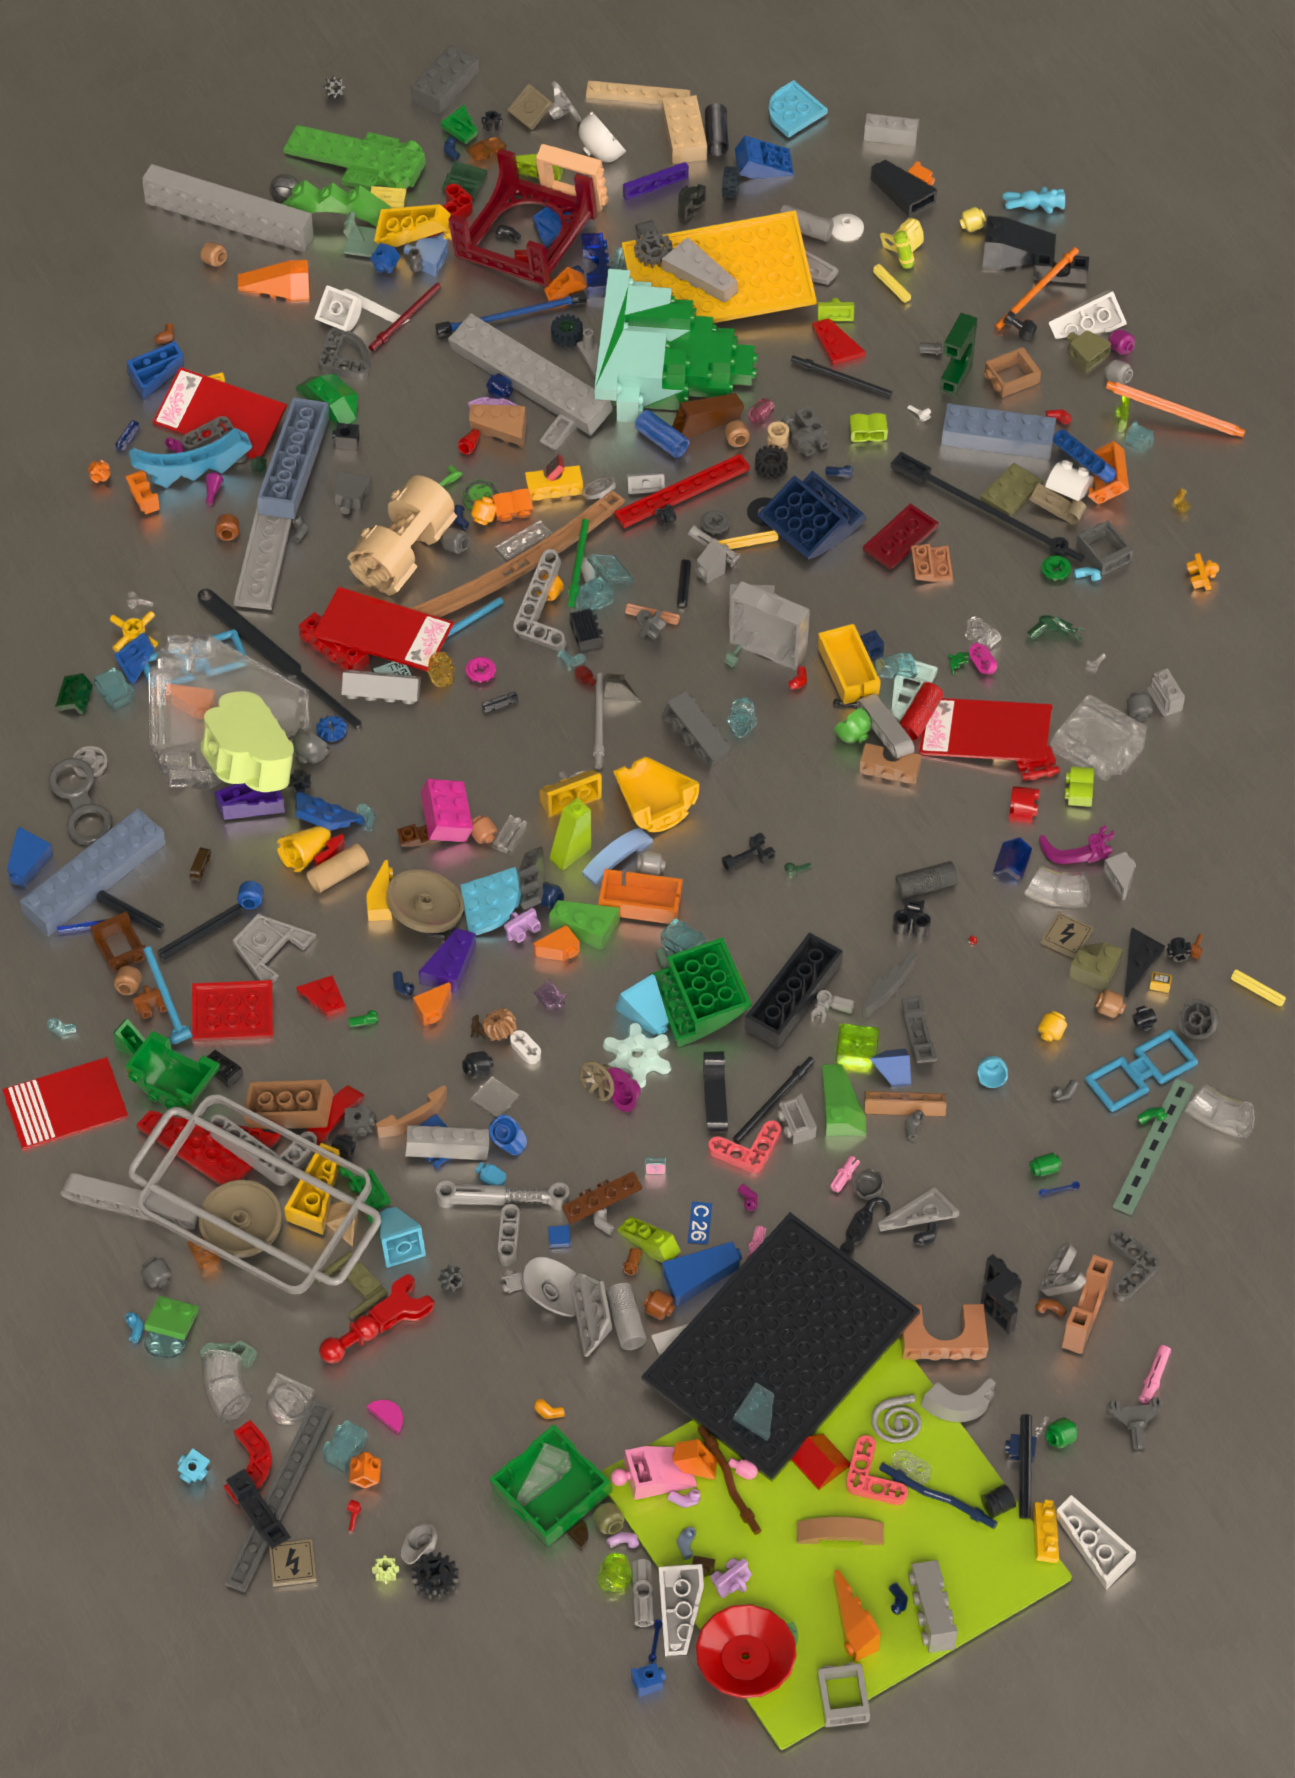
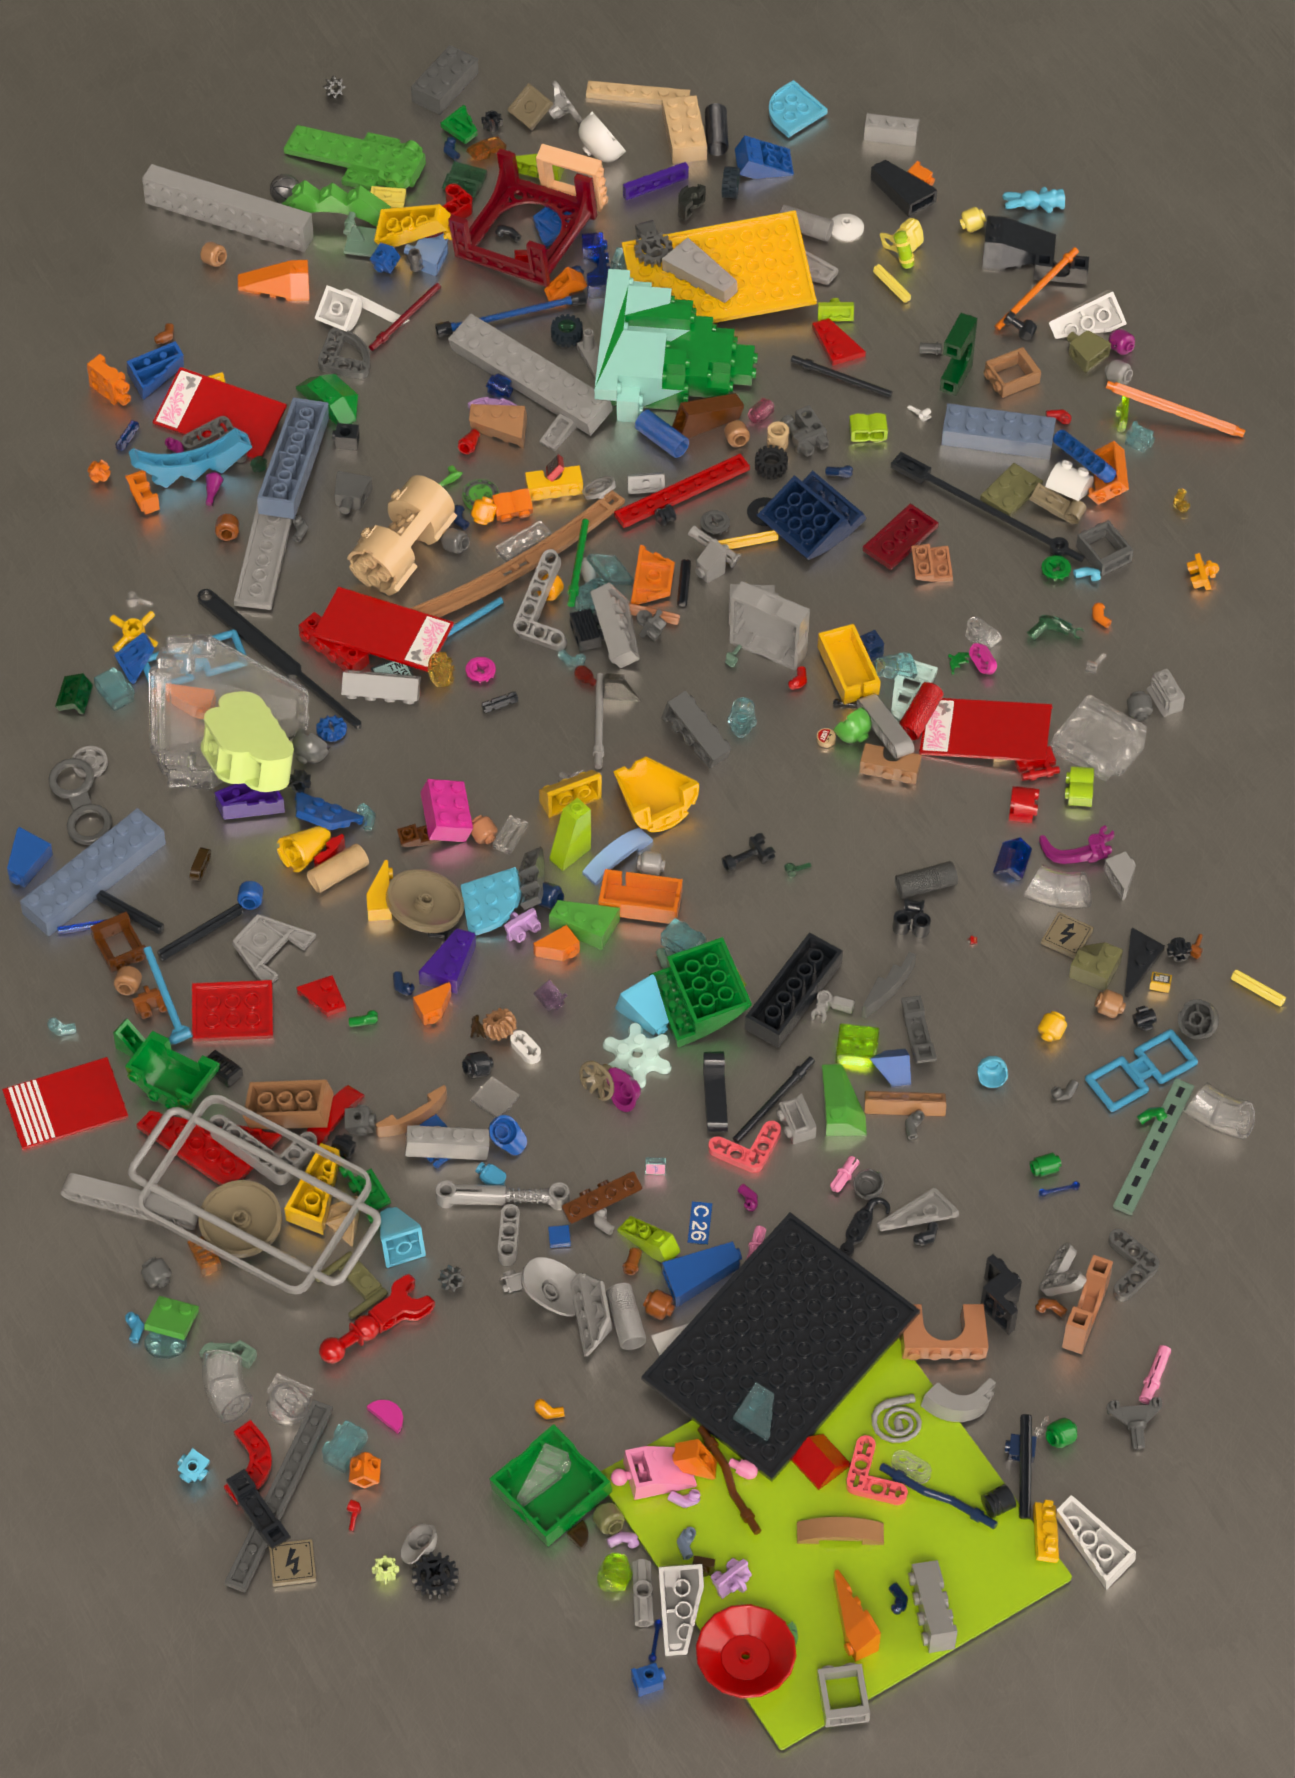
none -> orange hips [87,354,131,406]
none -> light grey wedge [590,582,640,668]
none -> orange wing [631,545,675,605]
none -> tan tile [816,728,836,748]
none -> orange arm [1092,603,1112,628]

